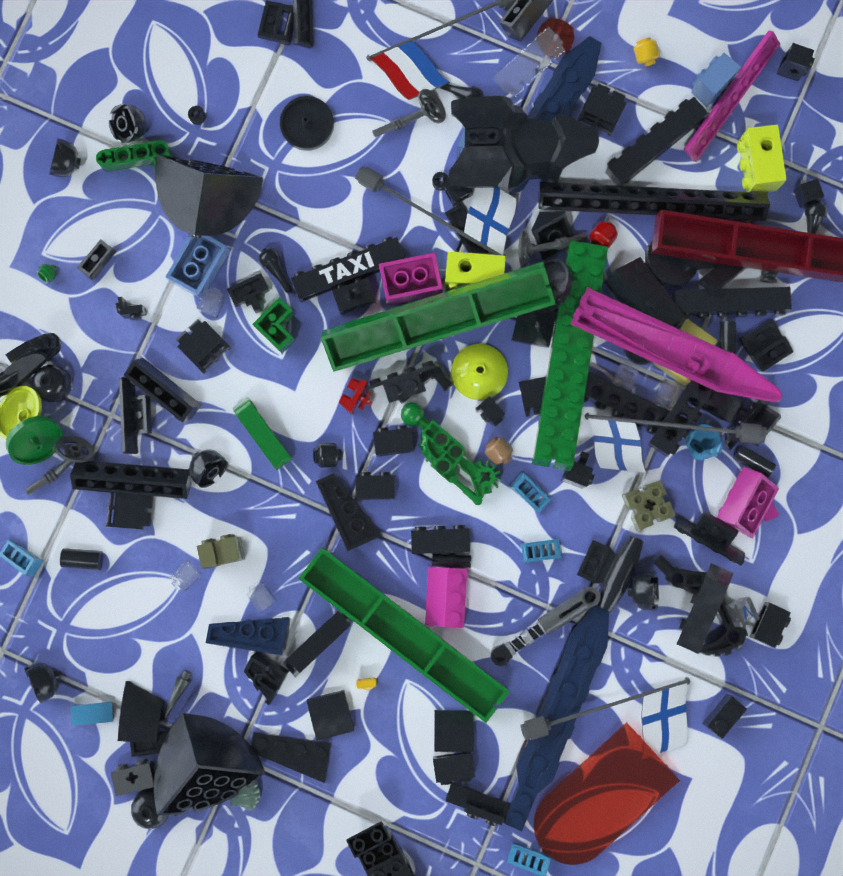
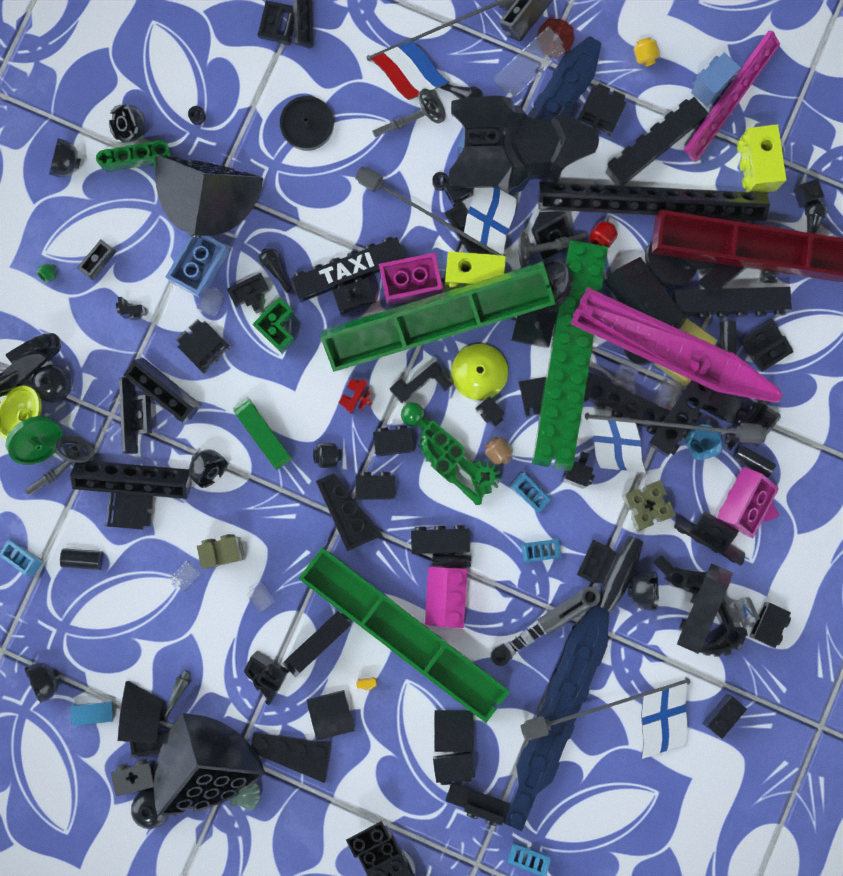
dark blue wing [205,617,290,656] -> none
black bracket [365,360,440,403] -> none
clear red piece [534,722,680,865] -> none
black brick [777,43,815,81] -> none

